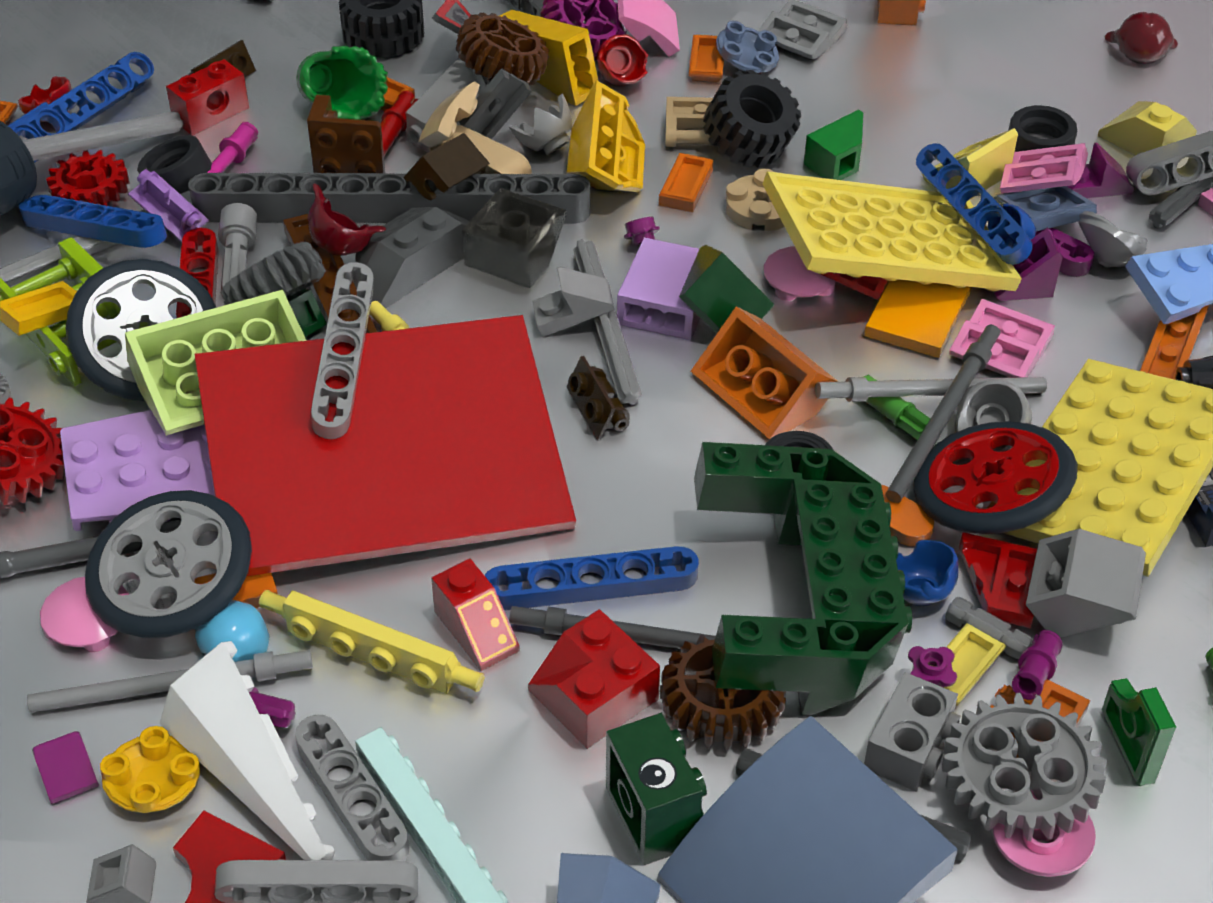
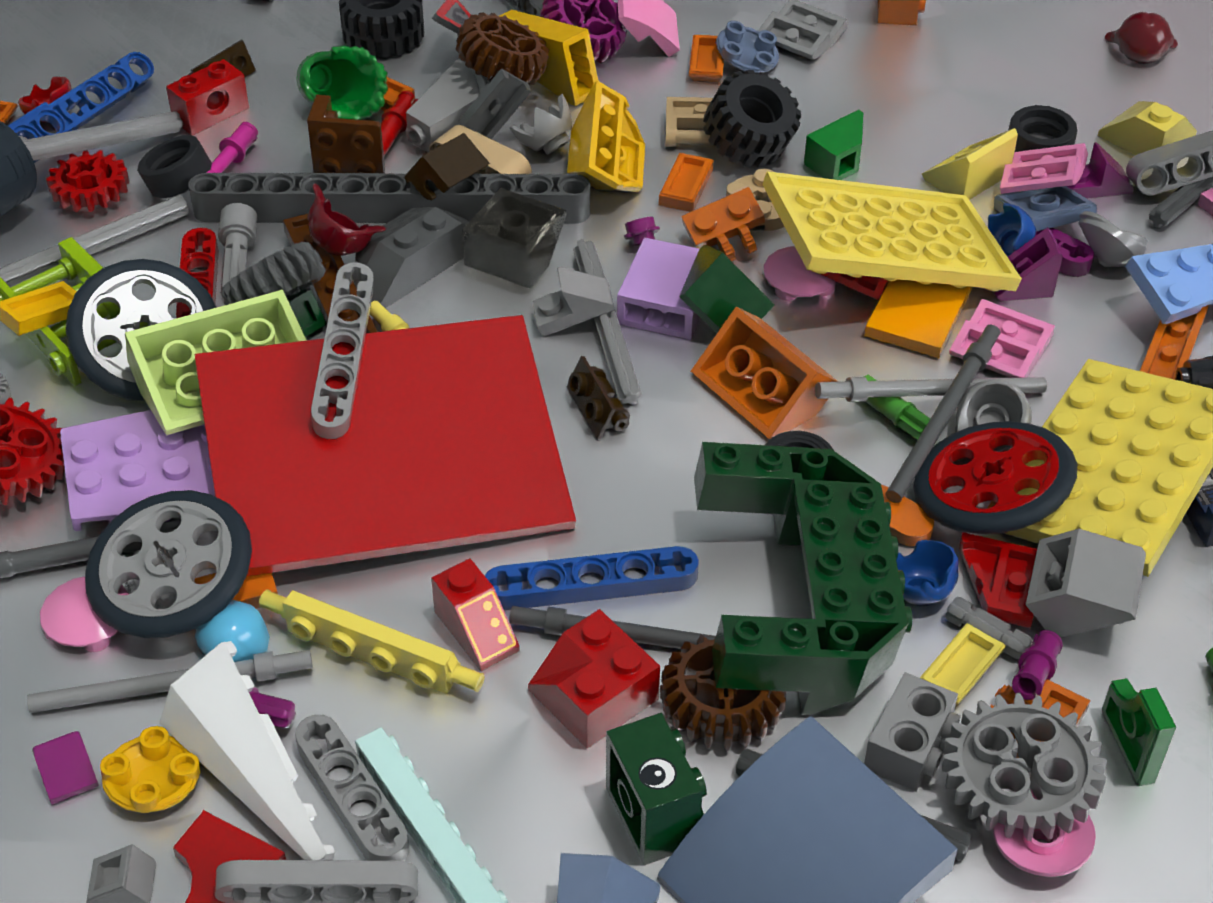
blue beam [19,195,167,248] -> none
medium lavender hinge [128,169,209,243] -> none
tan slope [419,81,480,148] -> none
red hair [597,34,648,86] -> none
magenta plate [908,646,957,688] -> none
blue beam [916,143,1033,265] -> none
none -> orange hinge [681,187,765,261]

